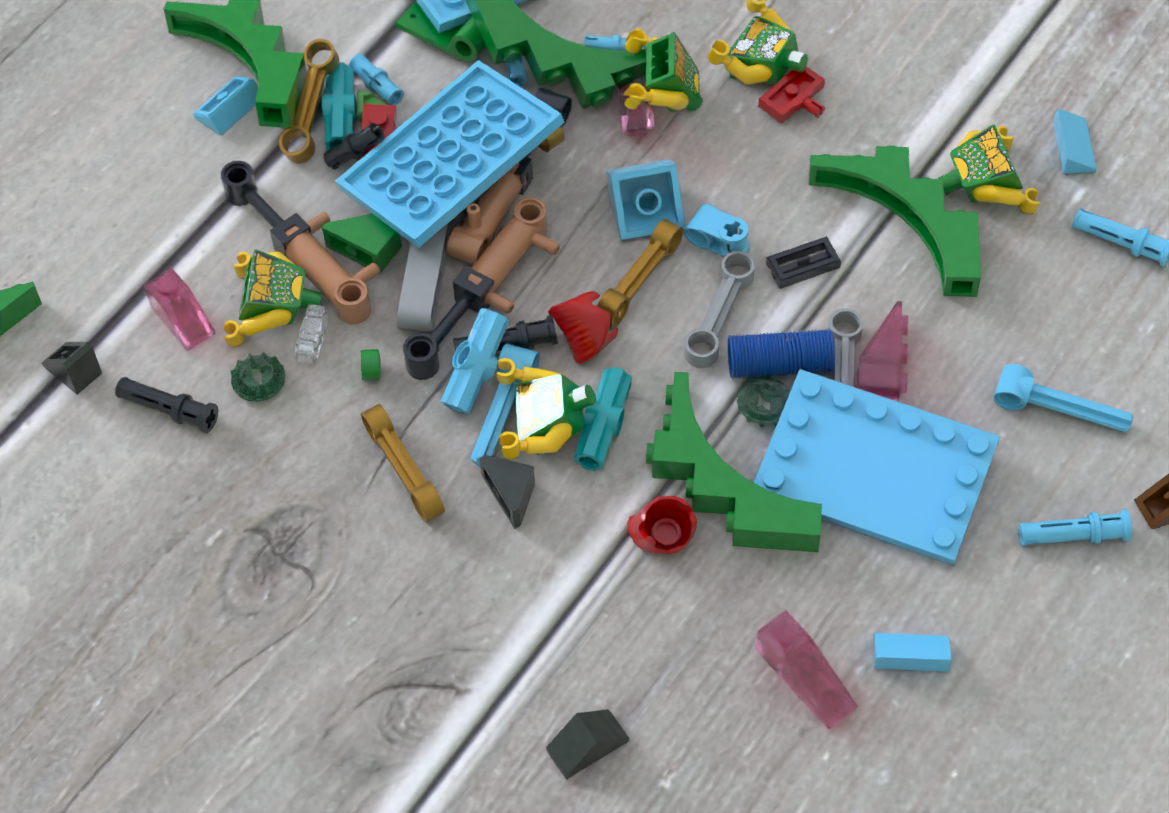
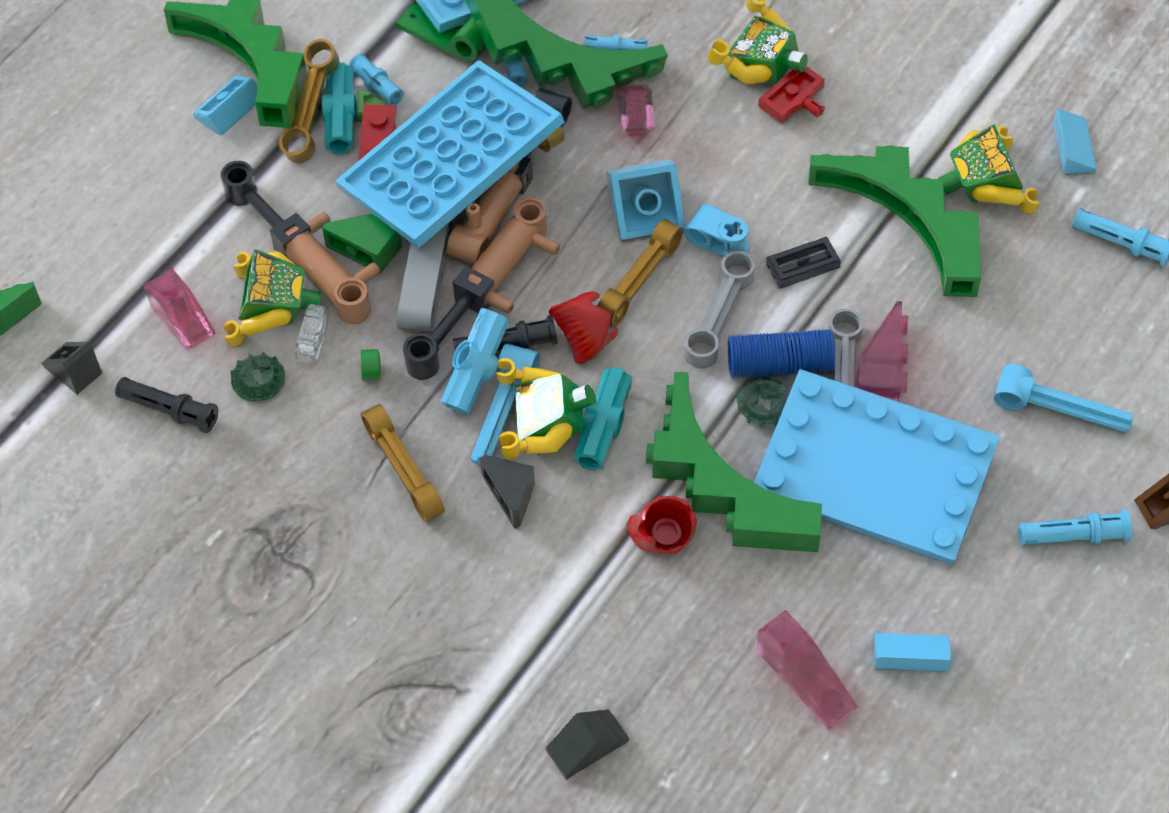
black pin [323,123,385,170] -> none
torso [624,28,703,112] -> none

